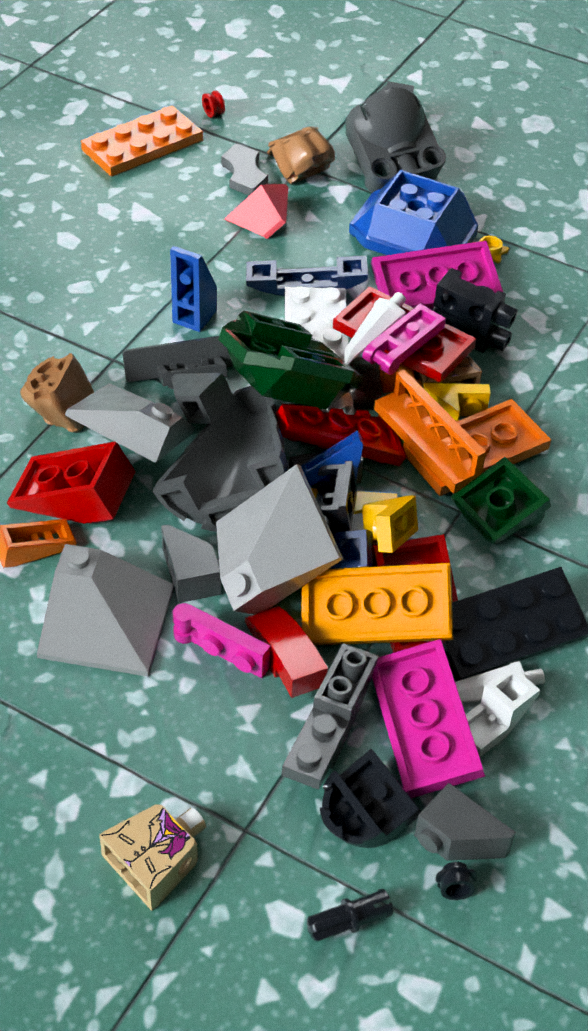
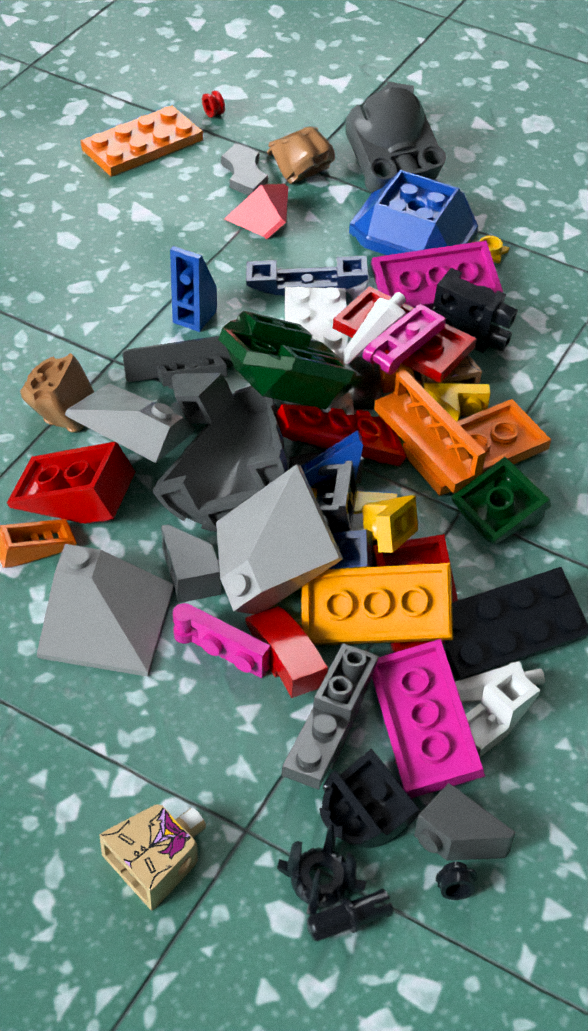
none -> black piece [277,824,367,916]

